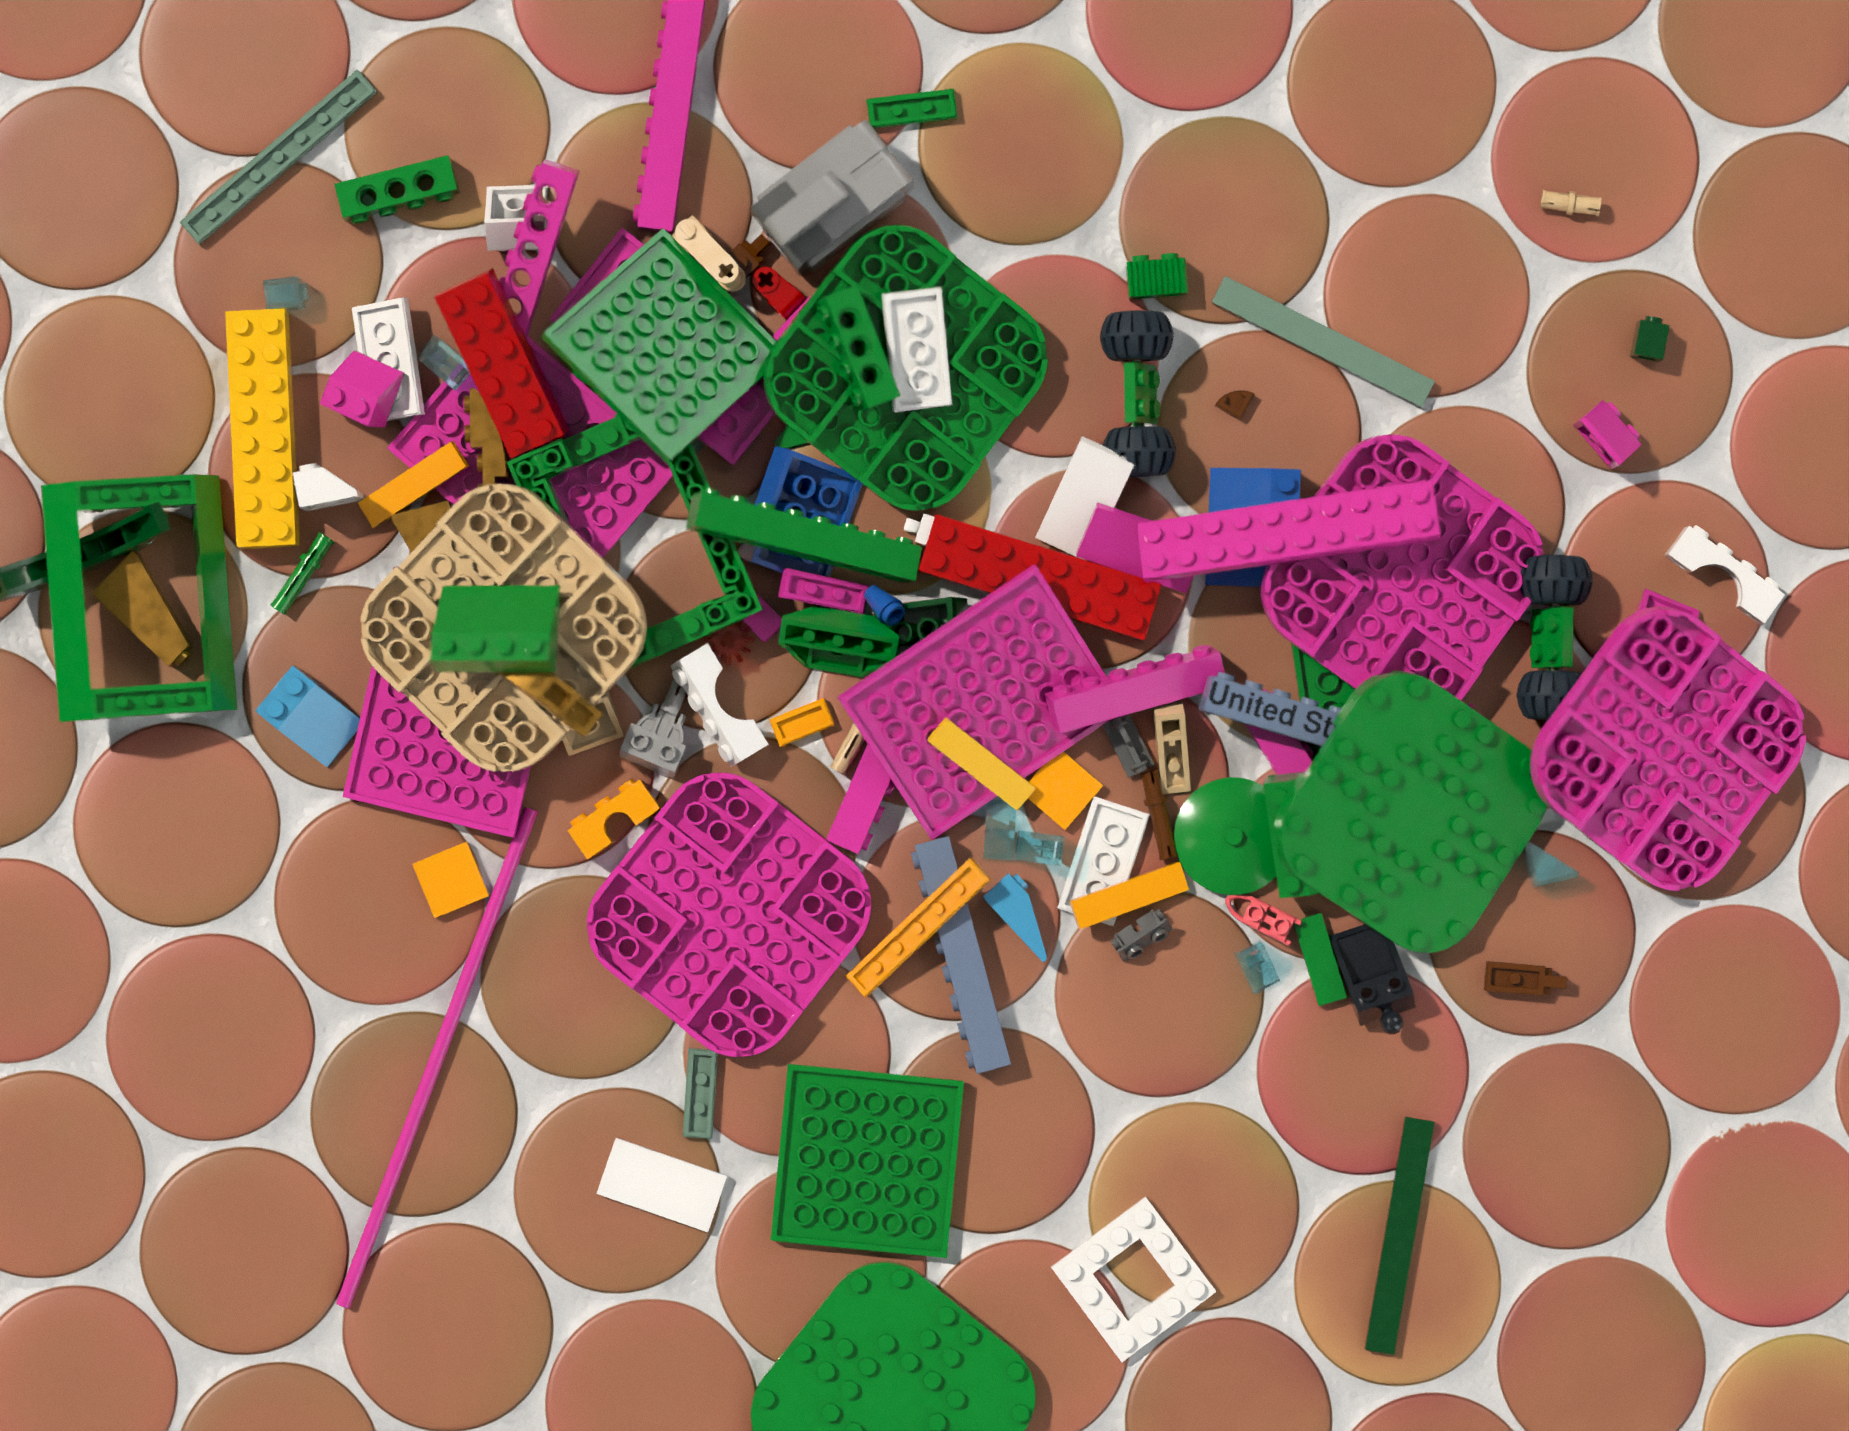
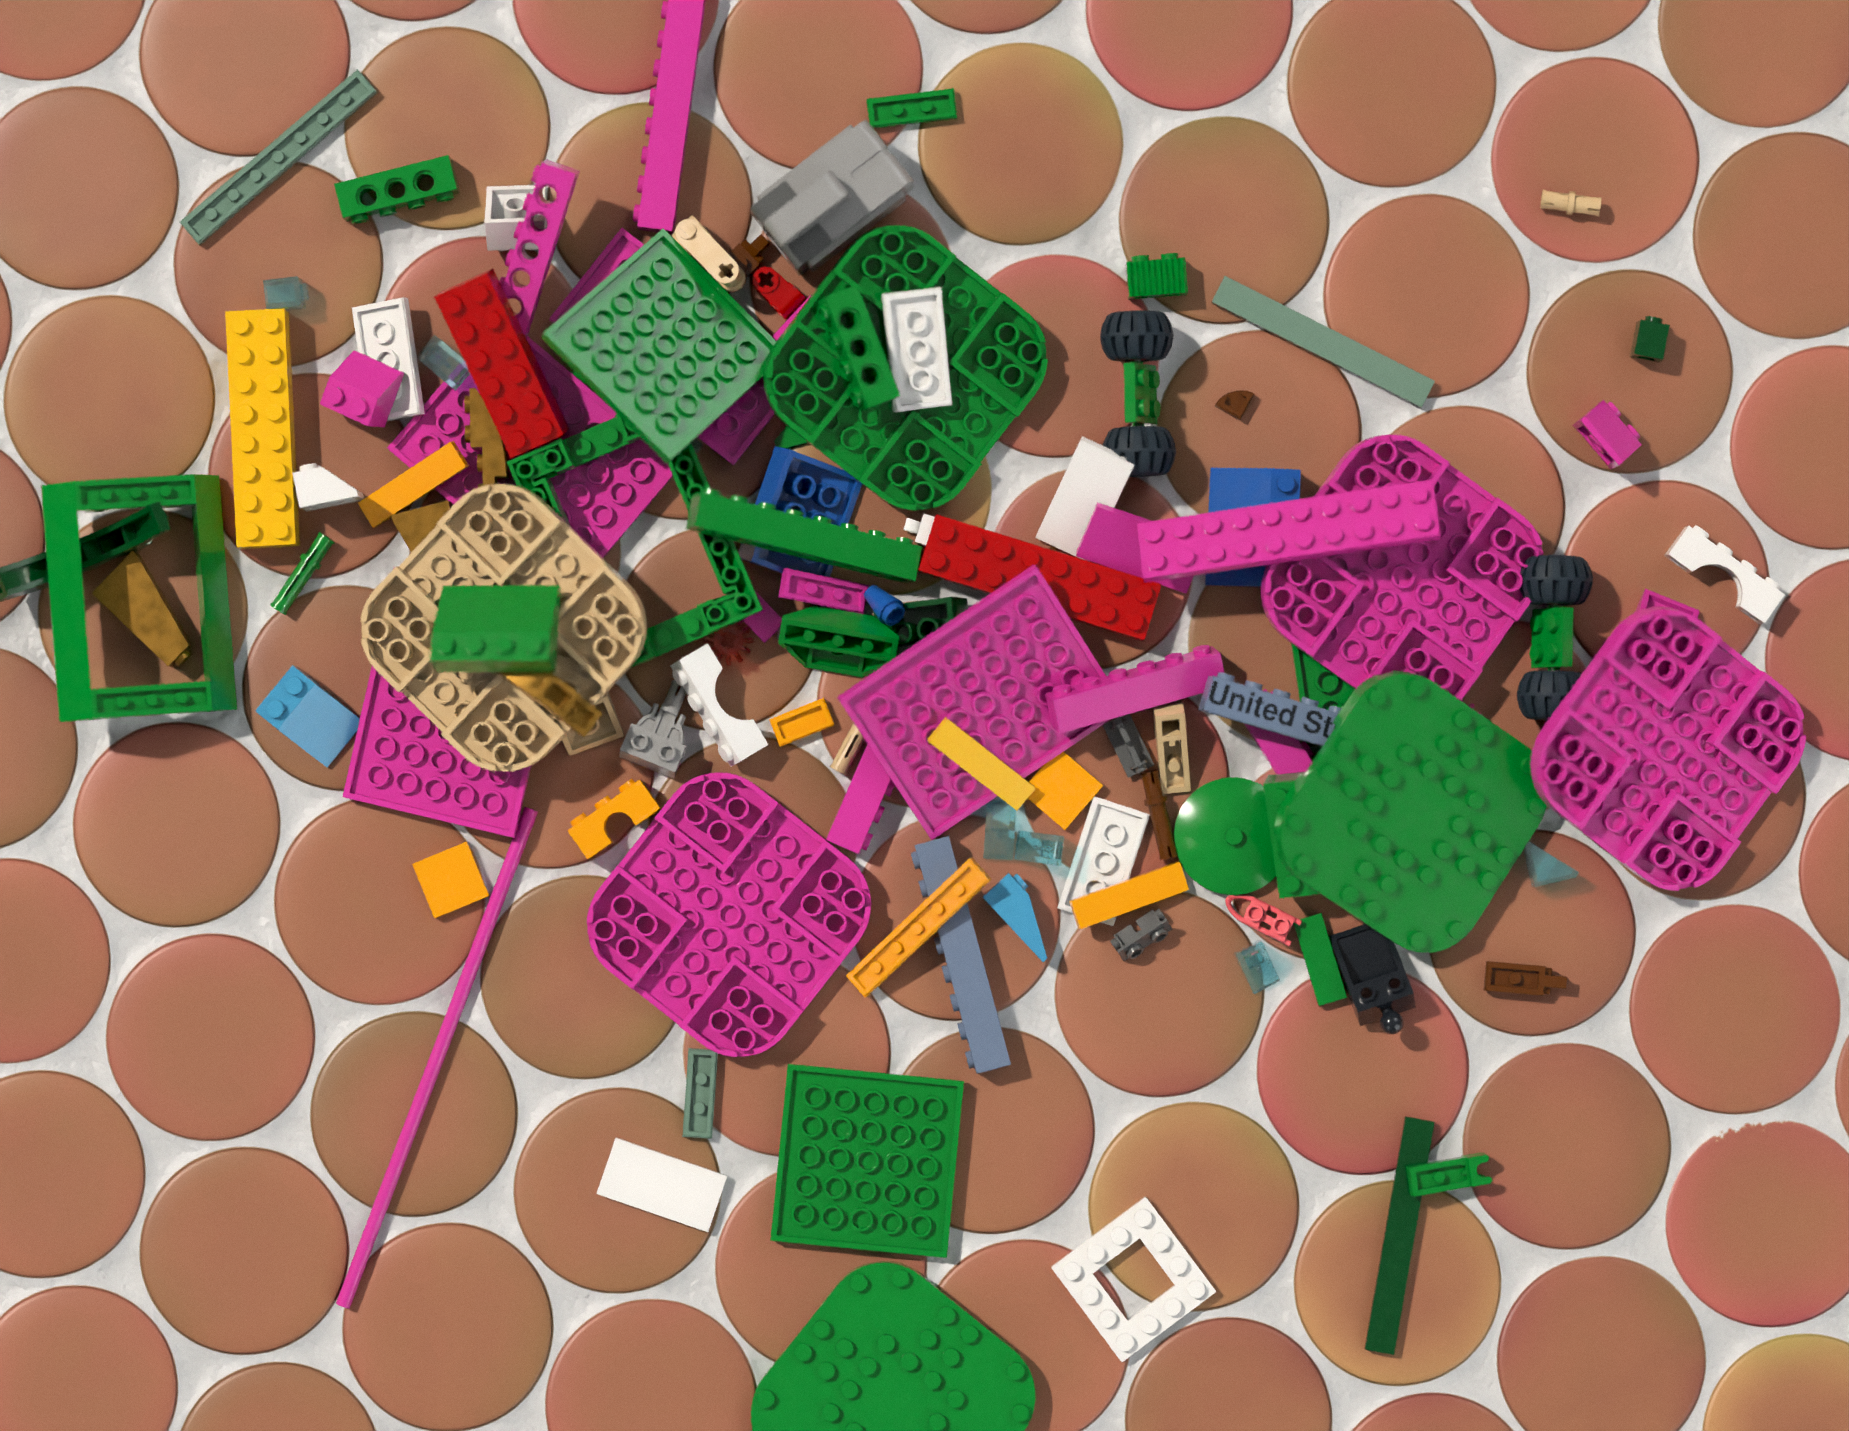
none -> green plate [1406,1153,1492,1197]

